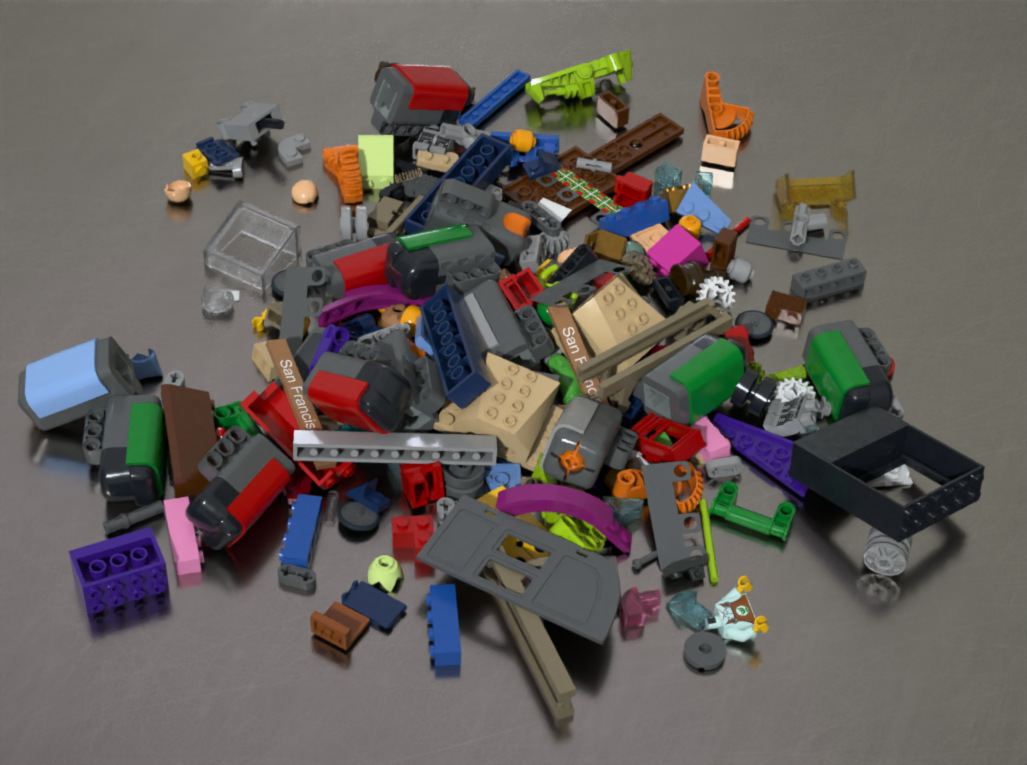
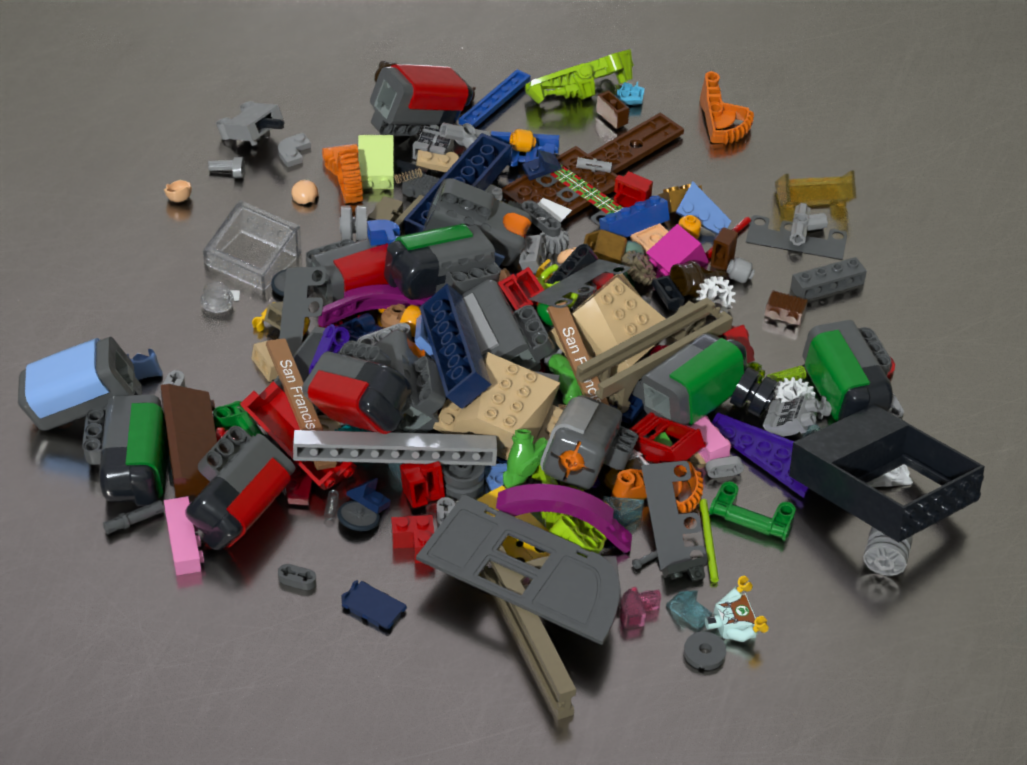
dark purple brick [69,527,169,615] -> none
yellow brick [182,149,209,179] -> none
dark blue piece [194,137,240,166] -> none
blue brick [279,494,323,569] -> none
dark orange bracket [310,601,370,650] -> none
yellowish green piece [368,555,404,592] -> none
black plate [379,182,404,202] -> none
blue brick [426,584,461,666] -> none
clear light blue brick [654,162,683,188] -> none
clear light blue brick [695,171,713,198] -> none
light nougat brick [701,134,740,167] -> none
dark grey wheel [735,310,774,339] -> none
none -> blue brick [367,220,400,246]
none -> bright green animal [503,429,548,488]
none -> medium azure piece [617,82,645,105]

